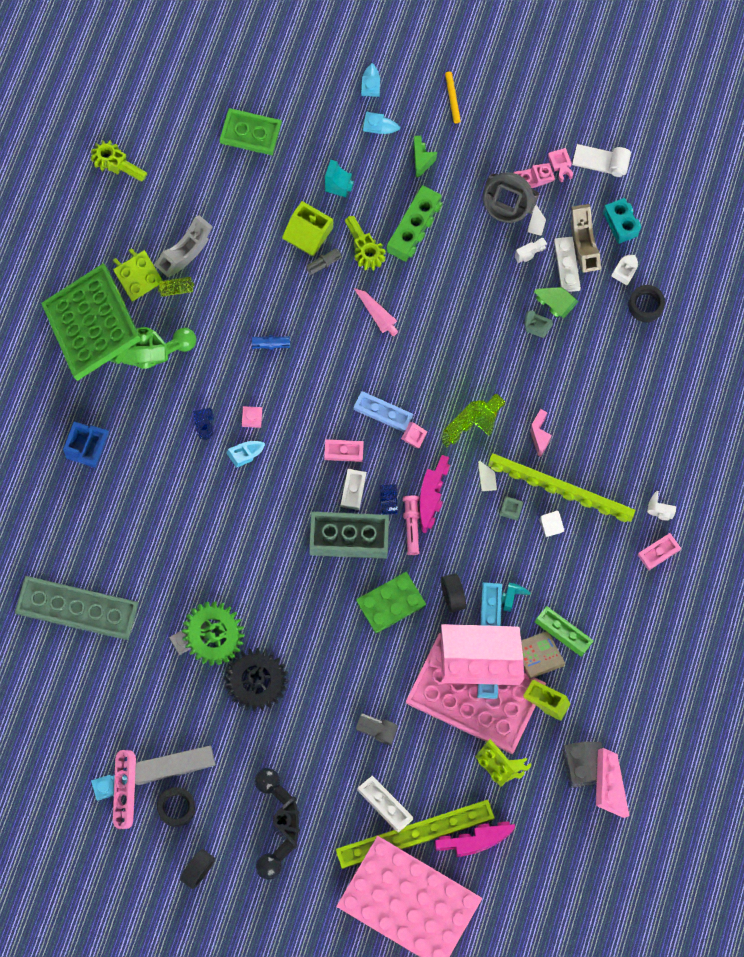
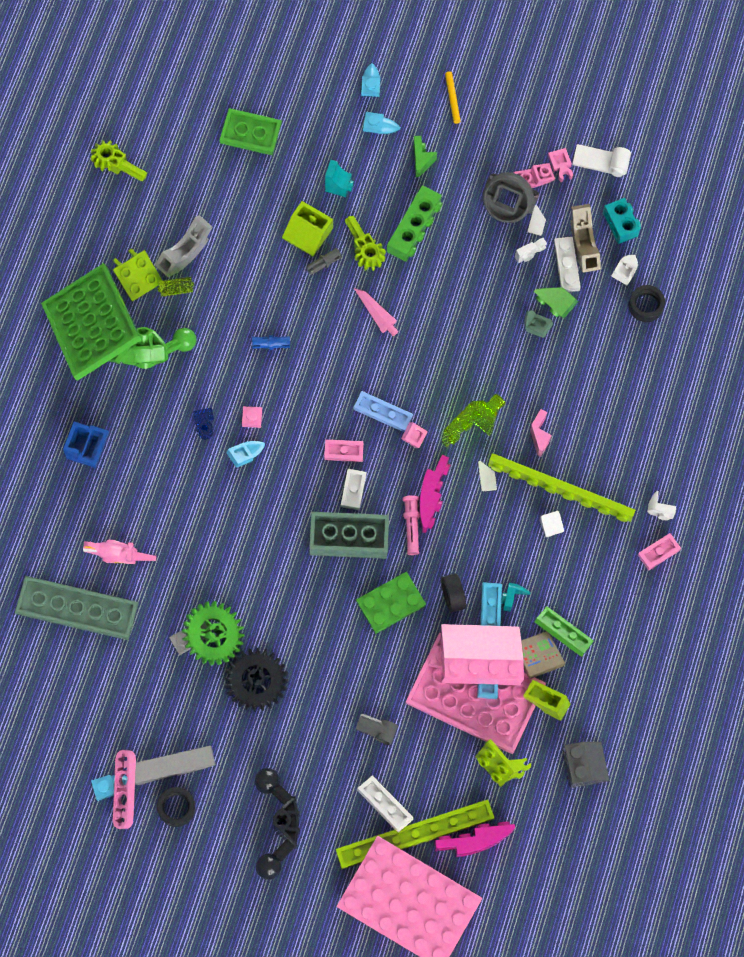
black tyre [180,849,215,889] -> none
clear blue leg [379,484,398,515] -> none
sand green tile [499,496,523,521] -> none
bright pink wing [596,748,629,818] -> none
none -> bright pink animal [83,540,156,564]

